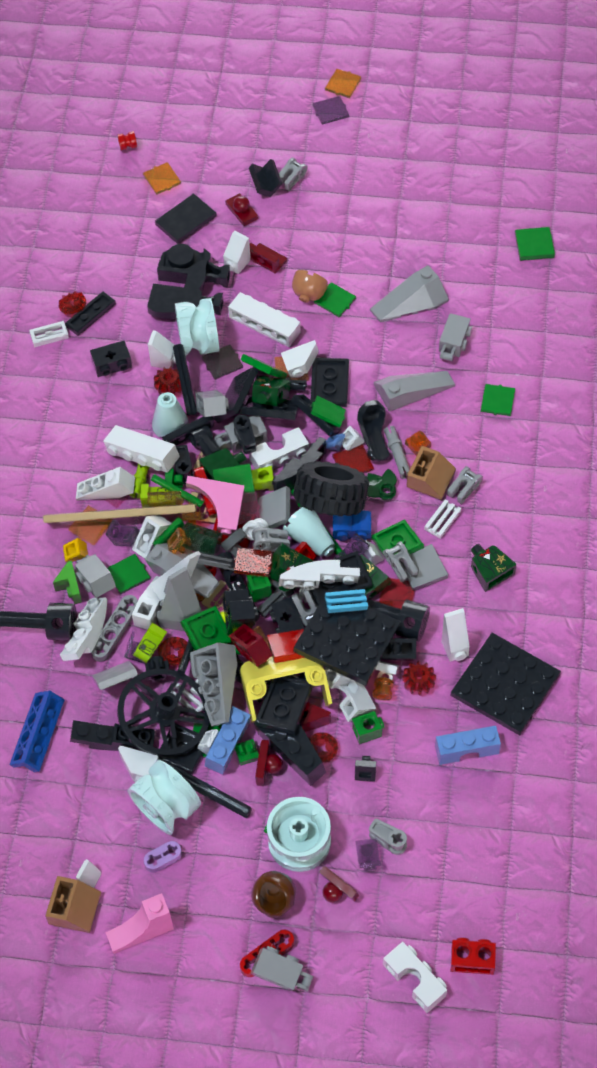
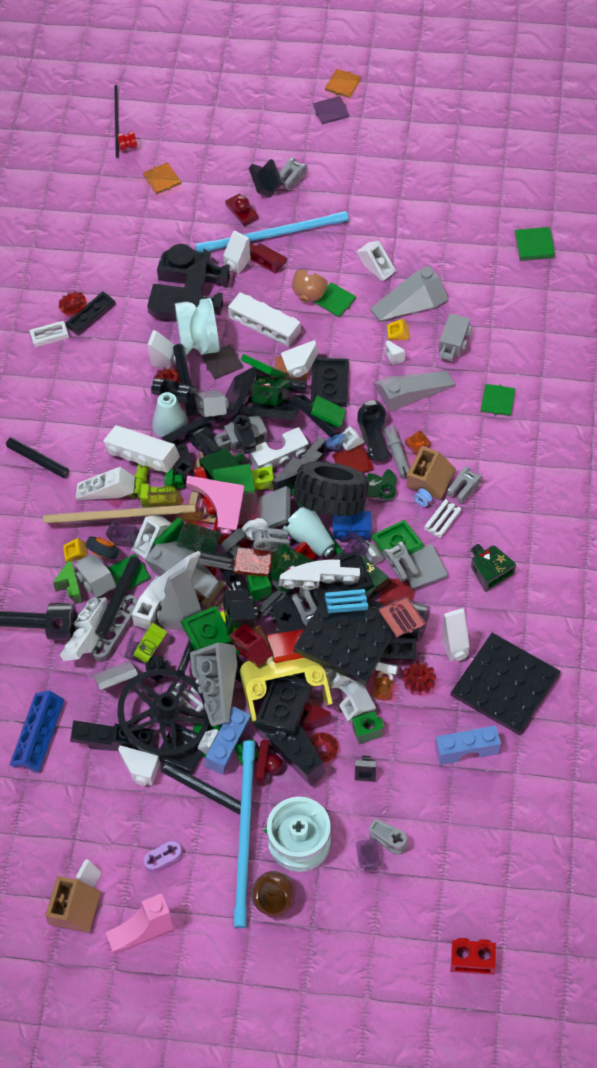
piece [68,505,114,546] -> none
black brick [90,340,132,377] -> none
light aqua piece [127,760,202,835] -> none
green bar [151,474,204,508] -> none
black tile [155,193,217,244] -> none
clear red gear [158,637,187,667] -> none
clear orange tile [167,527,192,554] -> none
red beam [240,929,294,977] -> none
light grey brick [250,946,313,991] -> none
dark red tile [319,866,359,903] -> none
white arch [383,942,447,1013] -> none
none -> black axle [6,437,69,478]
none -> black wheel [85,536,120,559]
none -> black axle [95,557,140,638]
none -> black axle [114,85,119,158]
none -> black piece [151,378,197,405]
none -> medium azure piece [195,211,349,253]
none -> medium azure piece [233,741,255,928]
none -> white slope [357,241,396,281]
none -> clear pink piece [379,596,425,637]
none -> white slope [385,340,405,365]
none -> yellow slope [387,319,410,341]
none -> light blue bush [413,488,432,507]

